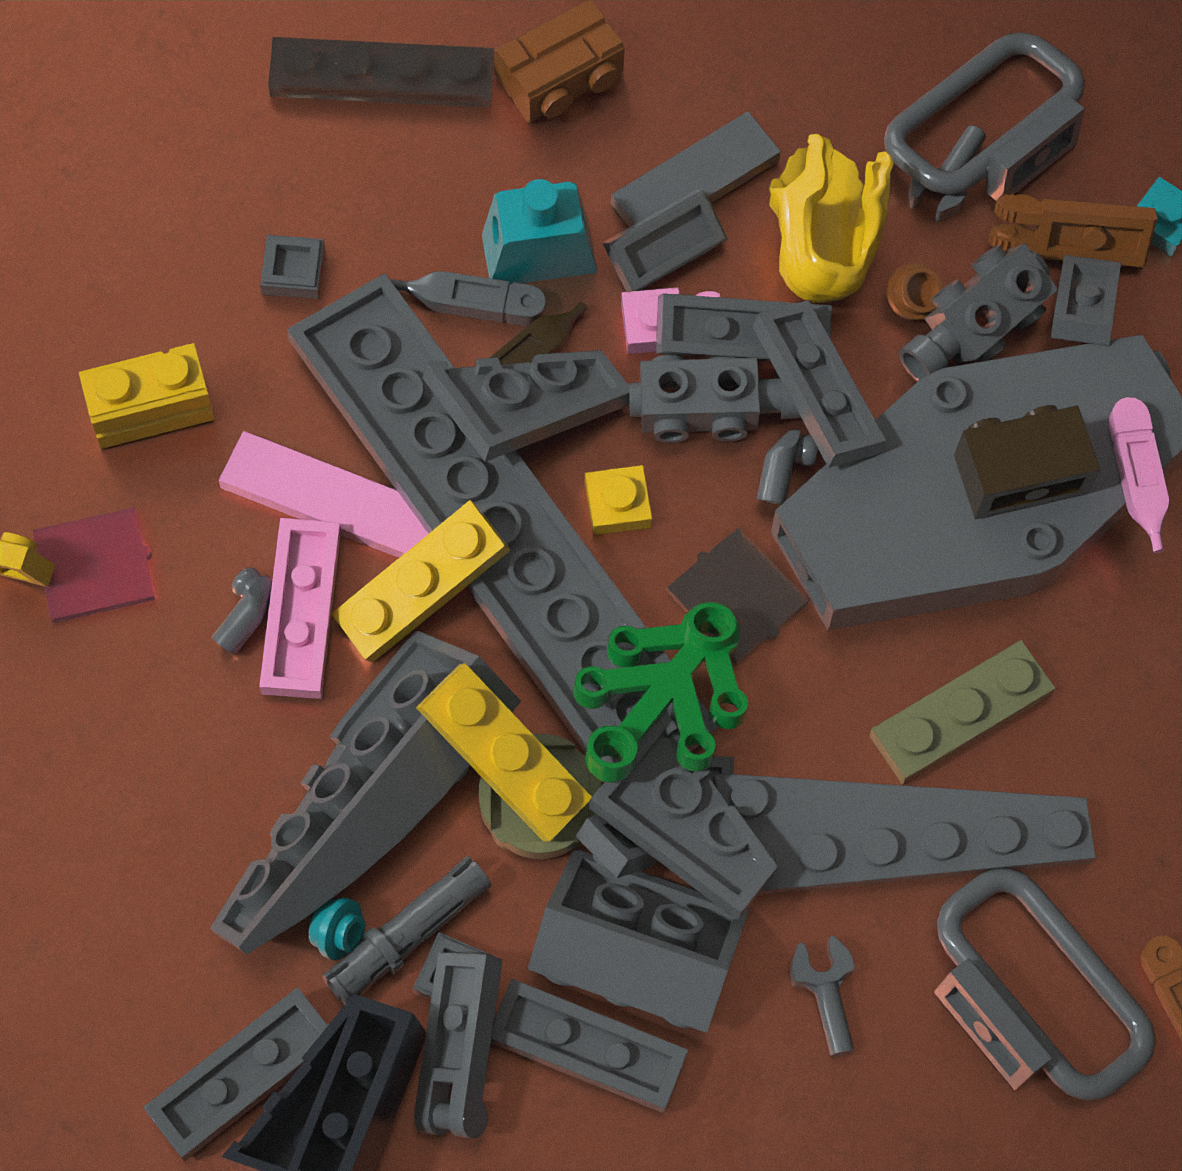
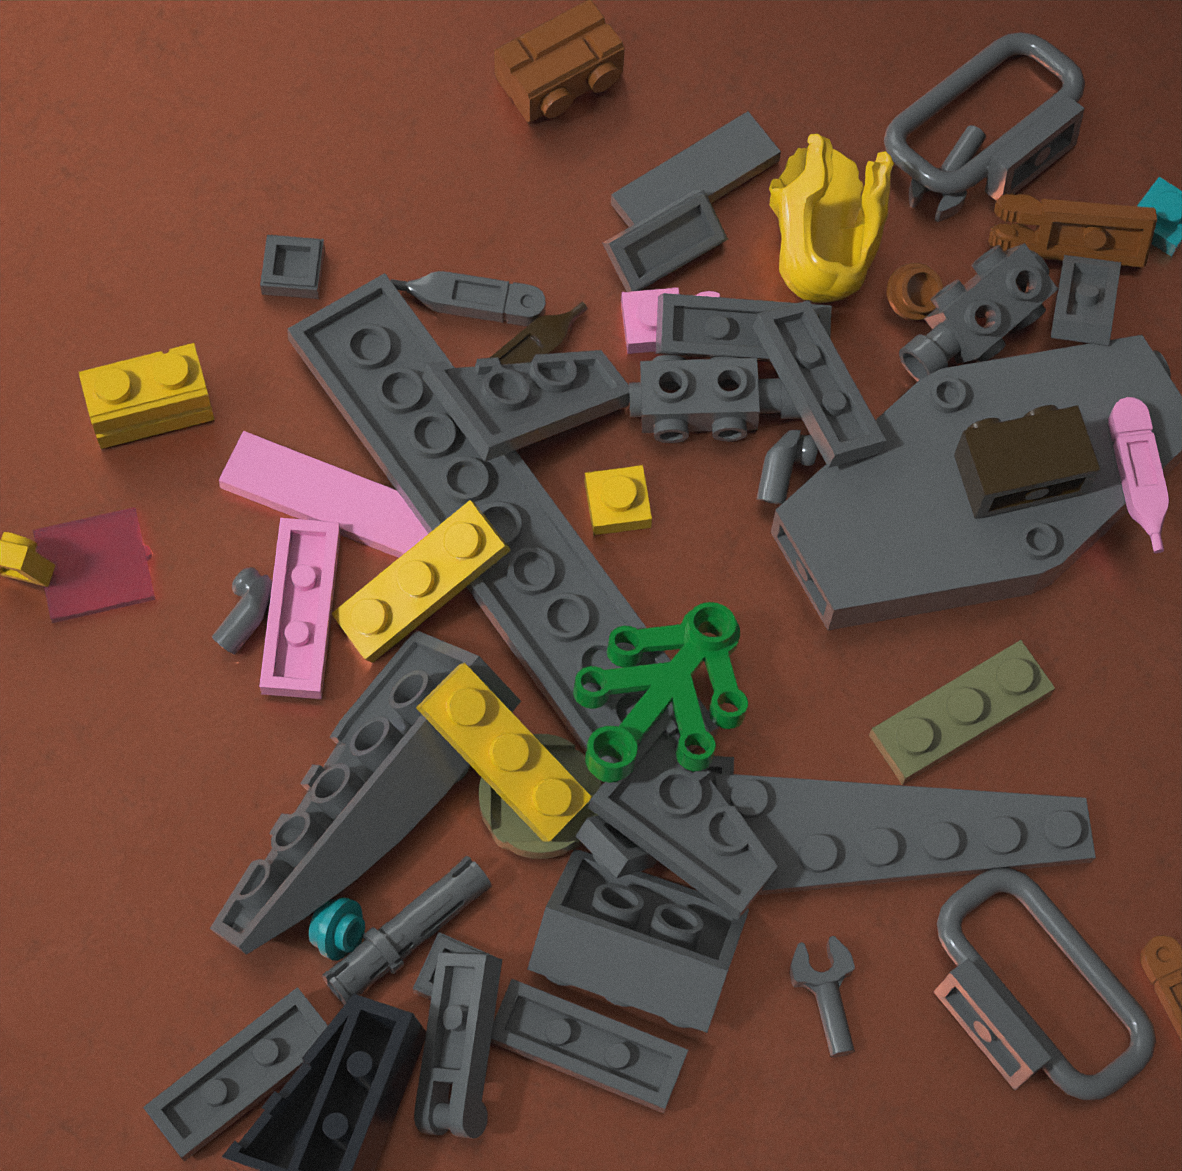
clear smoke plate [268,37,494,108] -> none
teal torso [482,179,597,284] -> none
clear smoke piece [666,527,809,665] -> none

